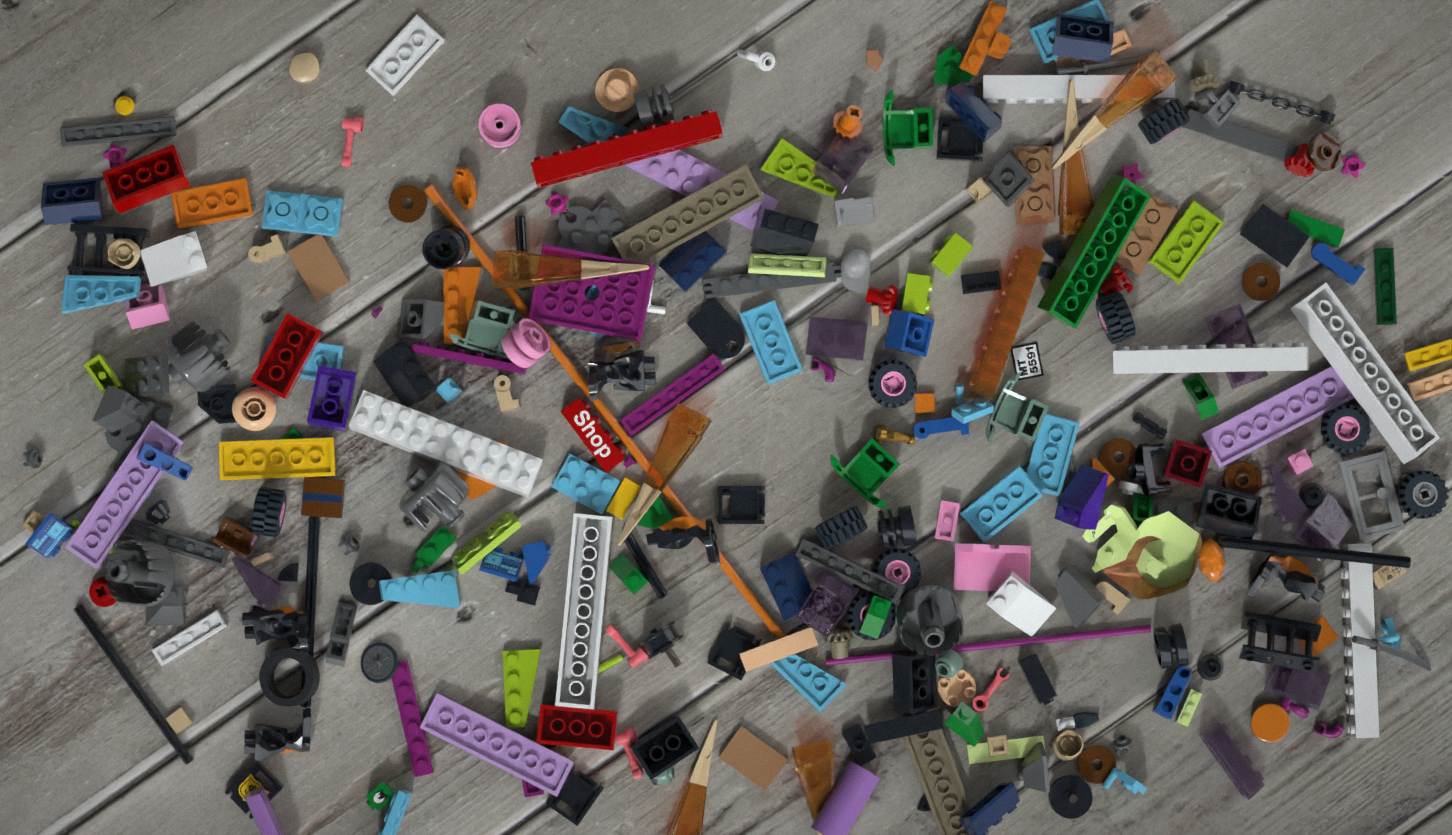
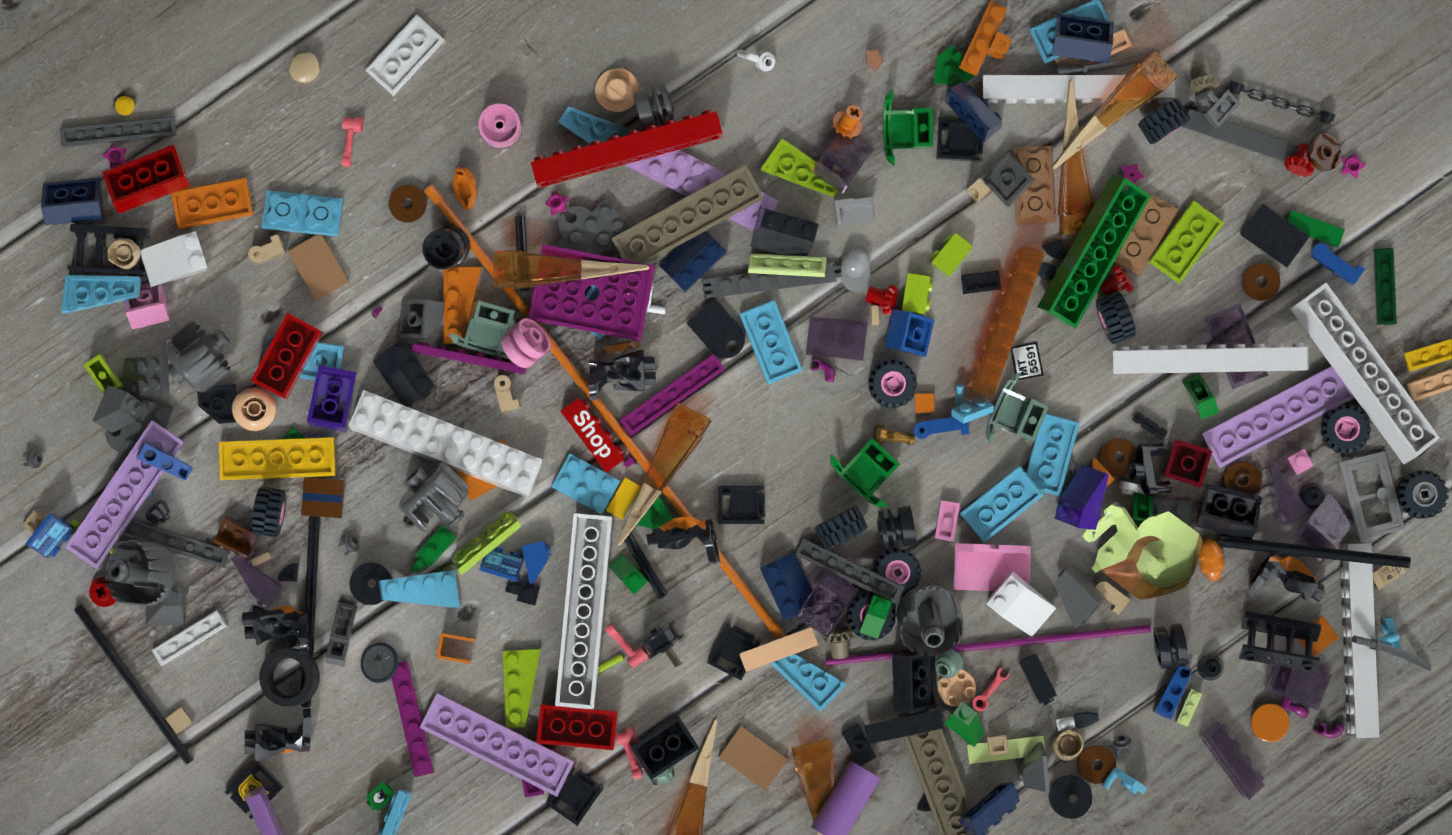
medium azure leg [436,377,463,403] -> none
none -> orange piece [436,633,476,664]

